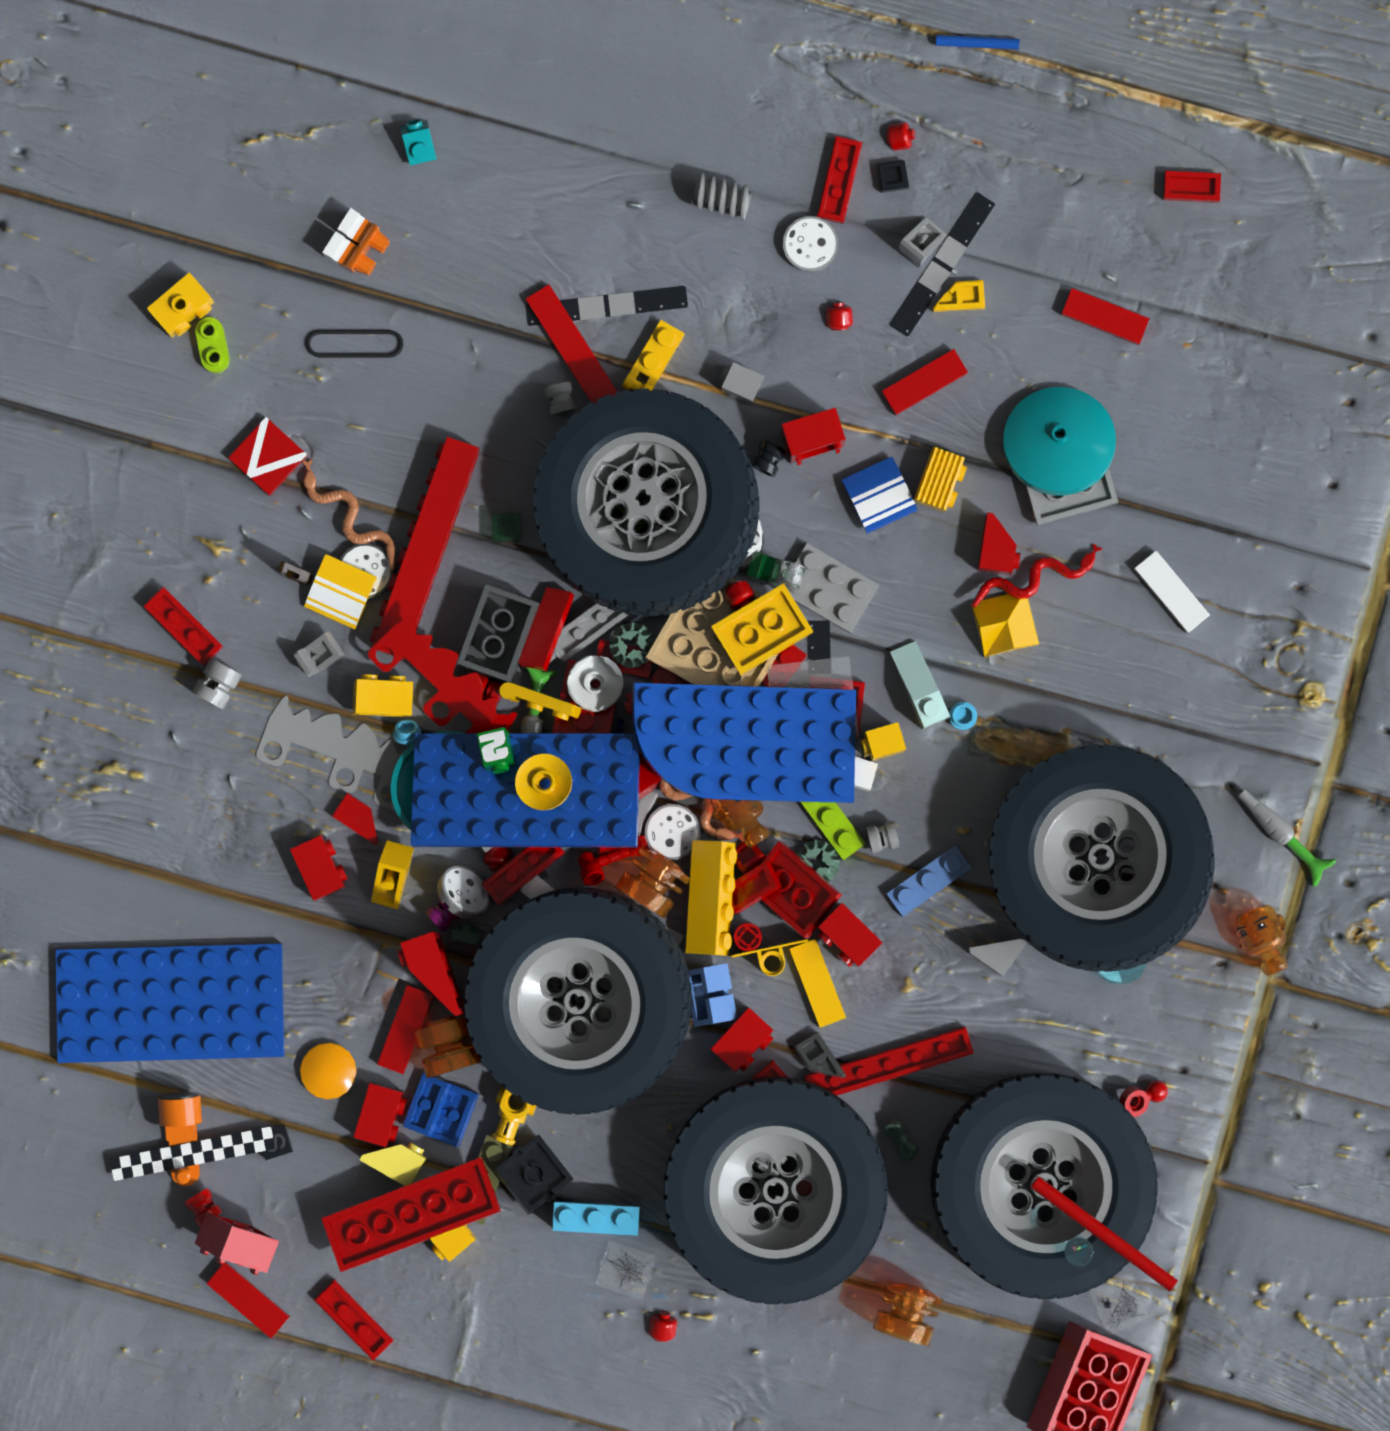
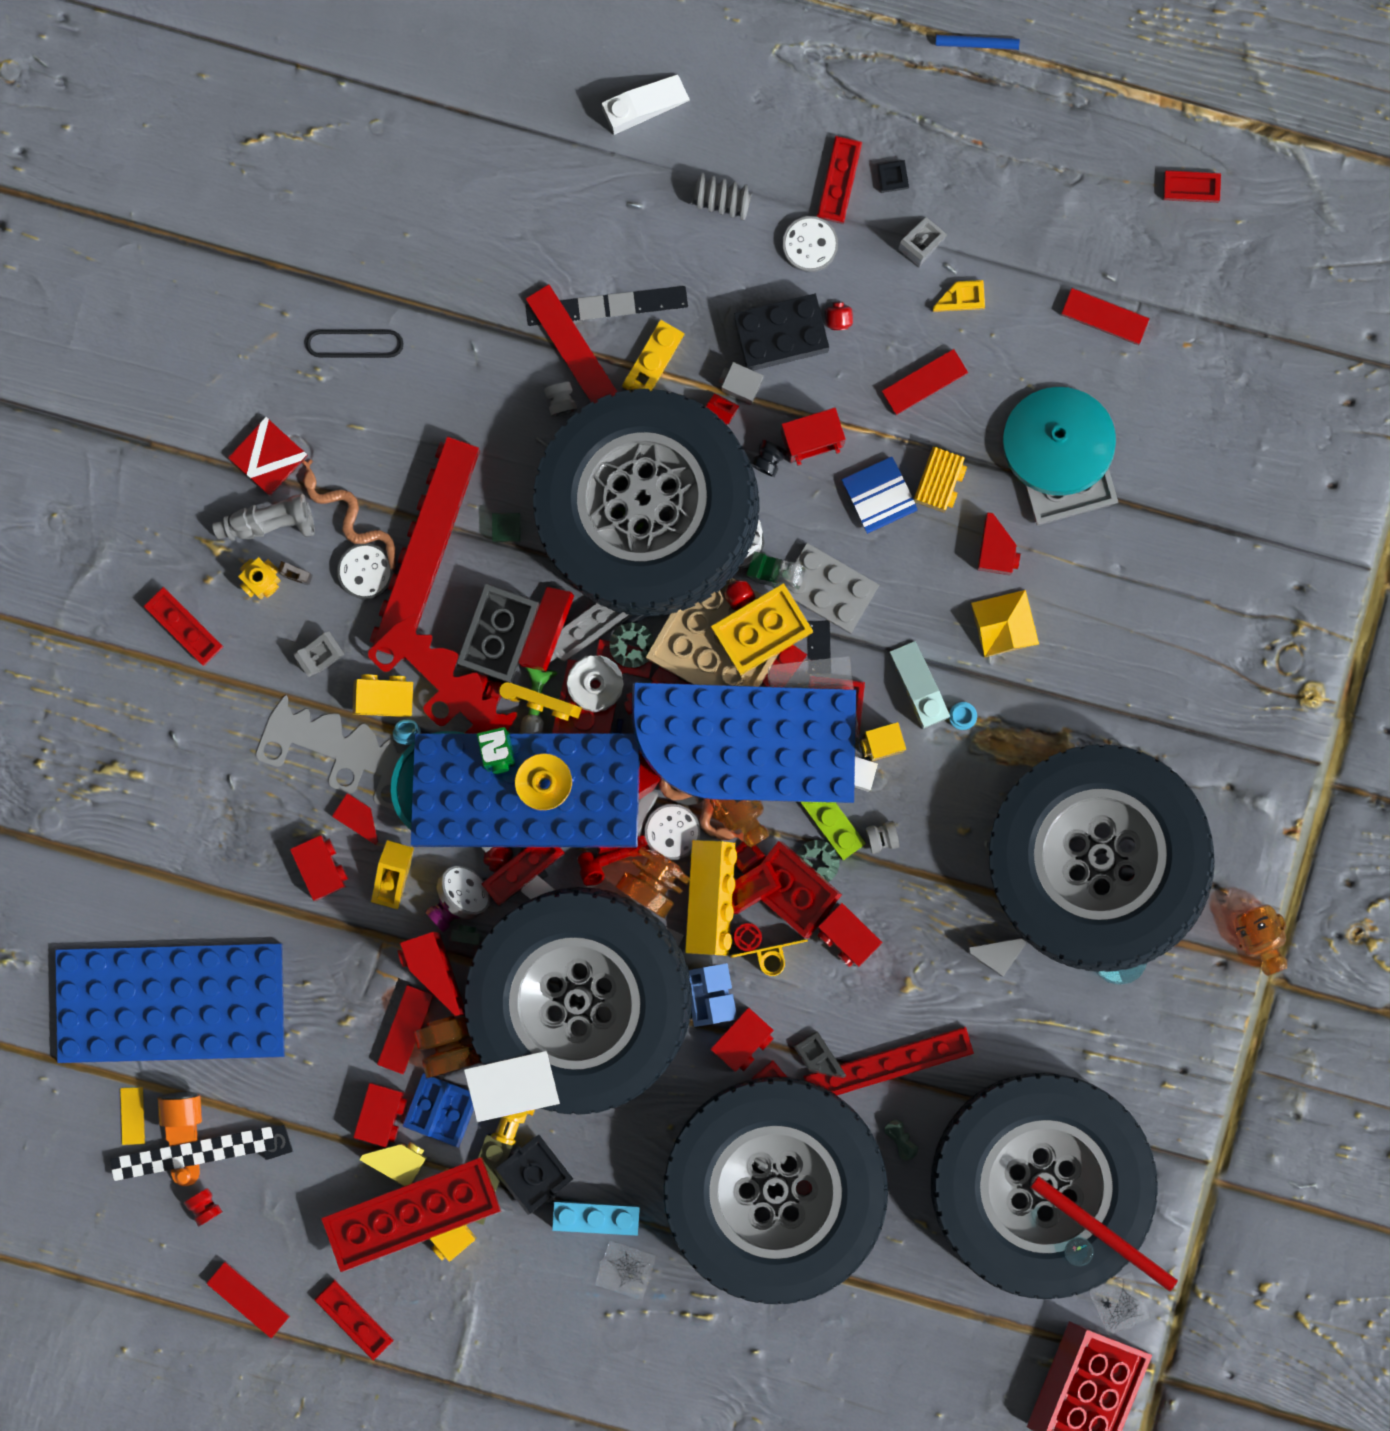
yellow brick [147,272,214,338] -> none
light grey wheel [191,658,242,710] -> none
container [194,1212,279,1275] -> none
lime plate [195,317,230,374] -> none
light orange dish [300,1043,357,1099] -> none
slope [304,554,377,630] -> none
orange hips [322,208,390,276] -> none
teal bracket [401,119,437,166] -> none
red piece [648,1311,678,1342] -> none
yellow tile [789,939,846,1028] -> none
clear orange wheel [872,1281,943,1346] -> none
red piece [886,122,915,151] -> none
medium blue plate [886,845,971,917] -> none
black sticker [890,193,995,337] -> none
red animal [972,544,1102,607] -> none
red plate [1119,1080,1168,1117] -> none
white tile [1134,551,1210,634] -> none
light grey piece [1237,789,1336,887] -> none
none -> yellow sticker [120,1087,145,1145]
none -> light grey piece [212,494,315,541]
none -> yellow brick [238,557,281,599]
none -> white sticker [464,1051,560,1122]
none -> white slope [602,75,690,135]
none -> red tile [706,393,739,425]
none -> black brick [734,293,829,371]

